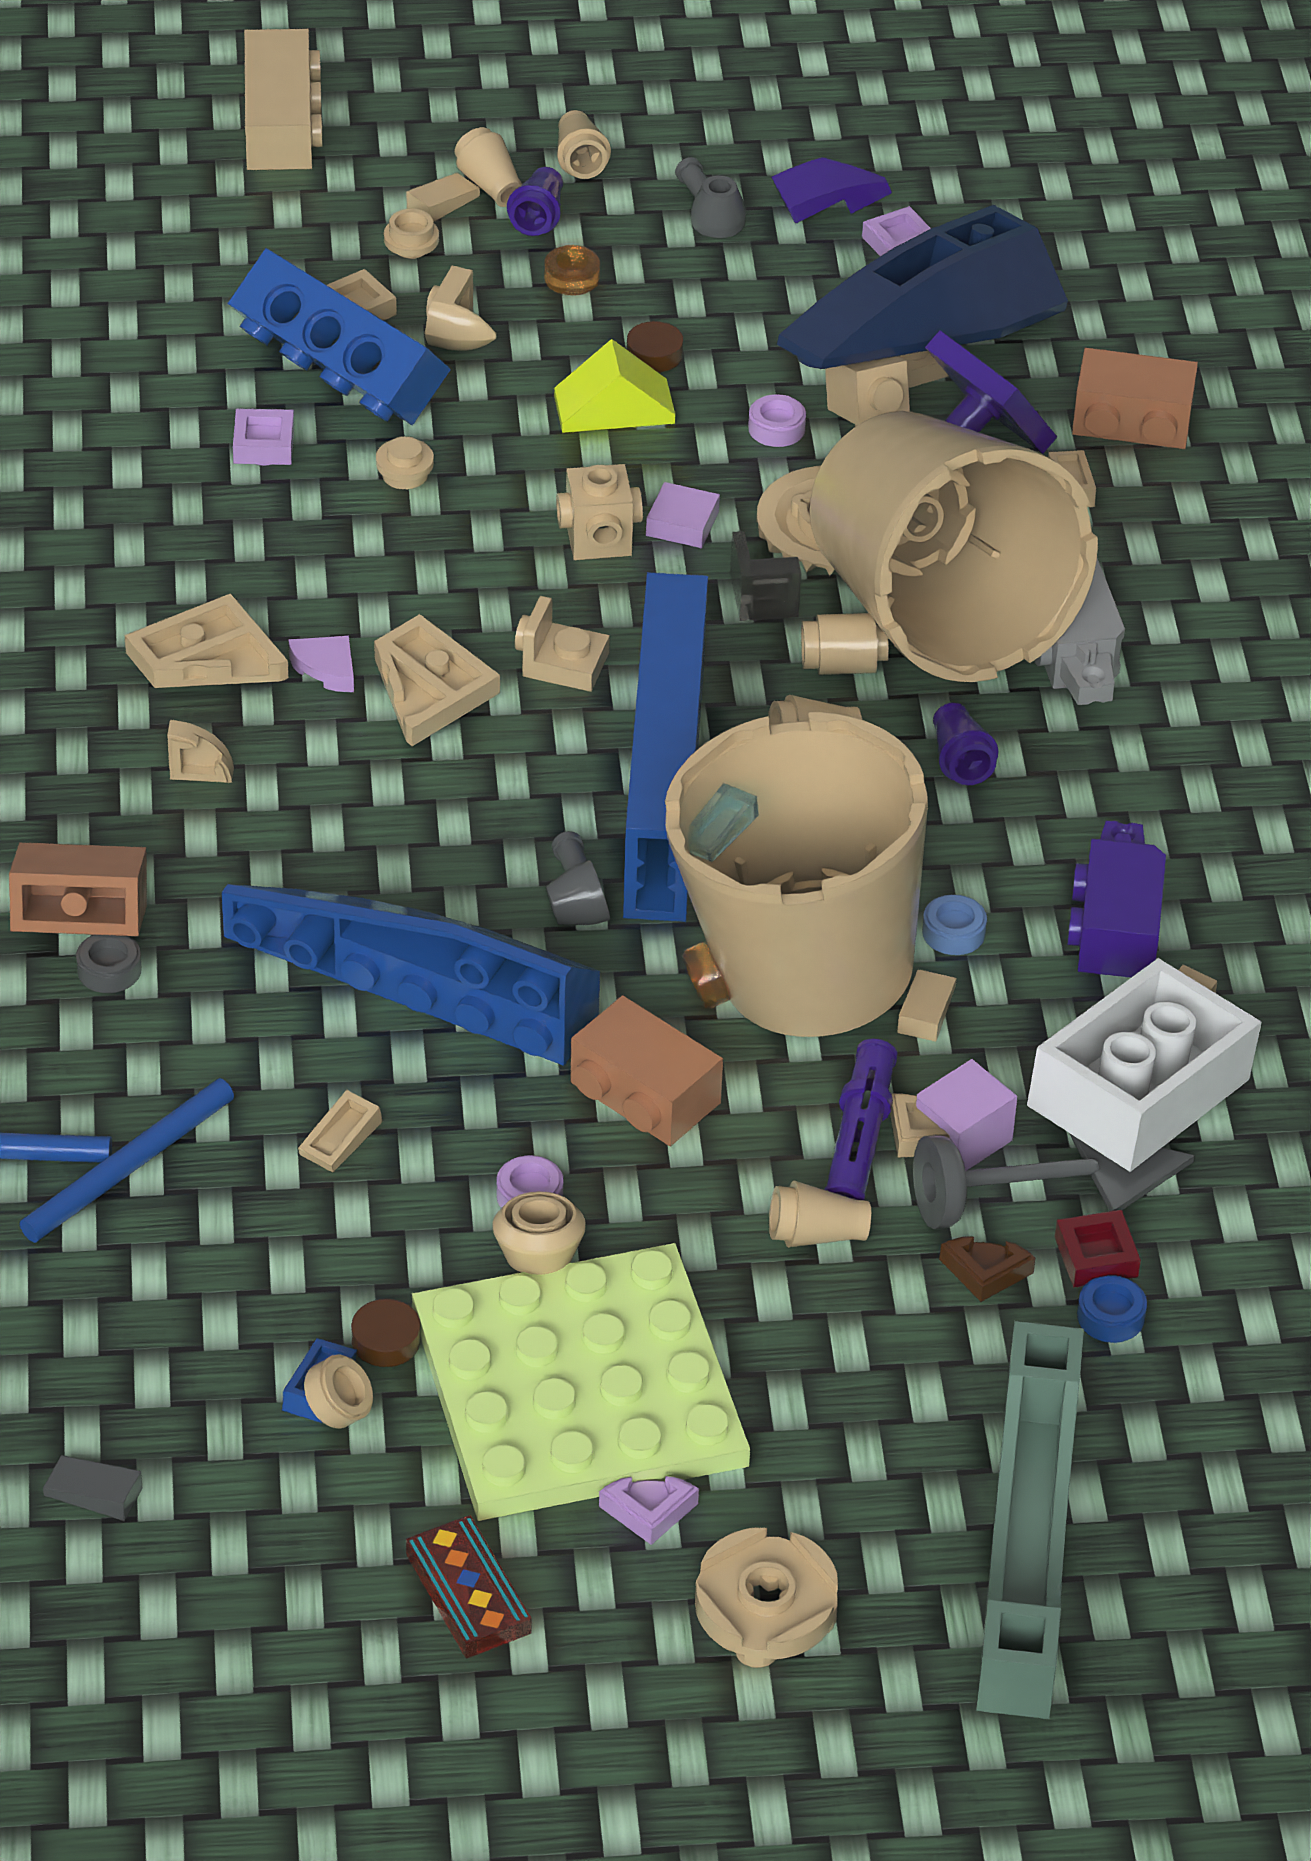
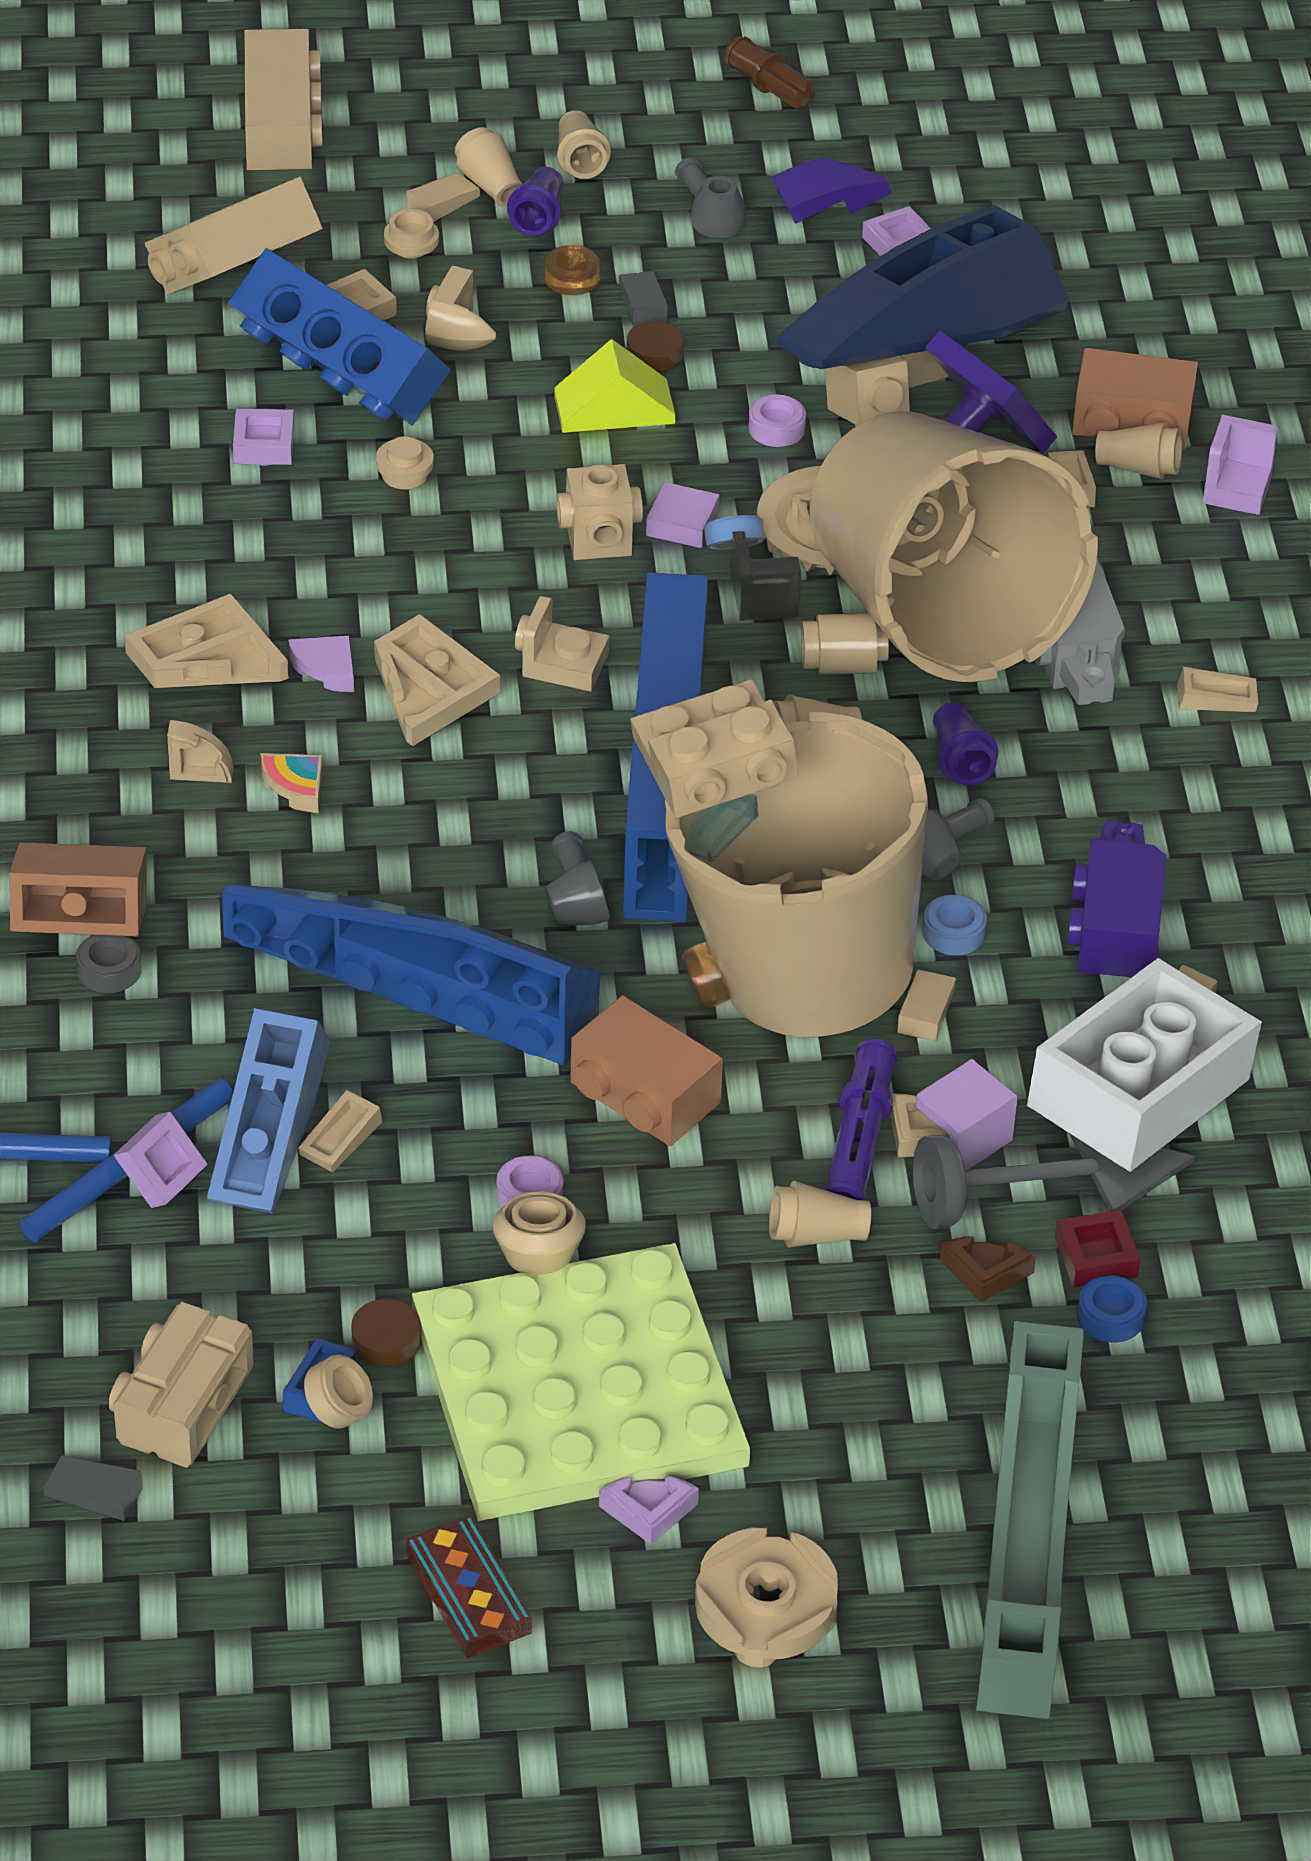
none -> tan brick [109,1302,254,1468]
none -> lavender plate [113,1112,207,1208]
none -> tan window [145,176,323,294]
none -> medium blue slope [207,1008,330,1214]
none -> tile [260,753,323,814]
none -> dark grey piece [619,271,668,326]
none -> tan plate [630,679,799,818]
none -> medium blue tile [704,515,765,550]
none -> reddish brown axle [725,36,815,109]
none -> dark grey bar [922,798,995,881]
none -> tan cone [1095,422,1183,480]
none -> tan piece [1177,667,1258,712]
none -> lavender panel [1203,414,1278,515]

